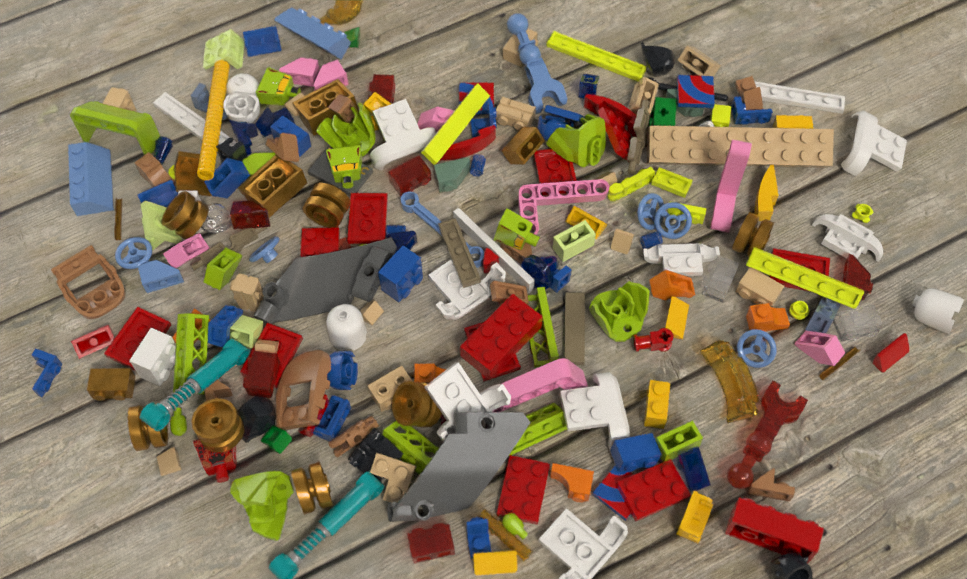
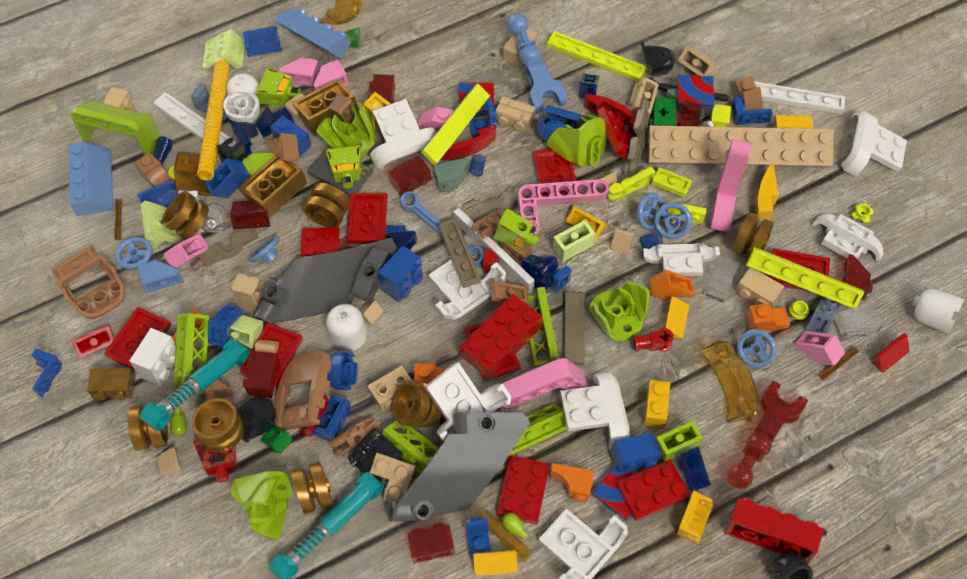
lime slope [203,248,243,290] -> none
pearl gold brick [502,127,545,165] -> none
medium nougat slope [748,468,795,502] -> none
none -> medium nougat hinge [471,208,505,239]
none -> clear red plate [677,100,702,127]

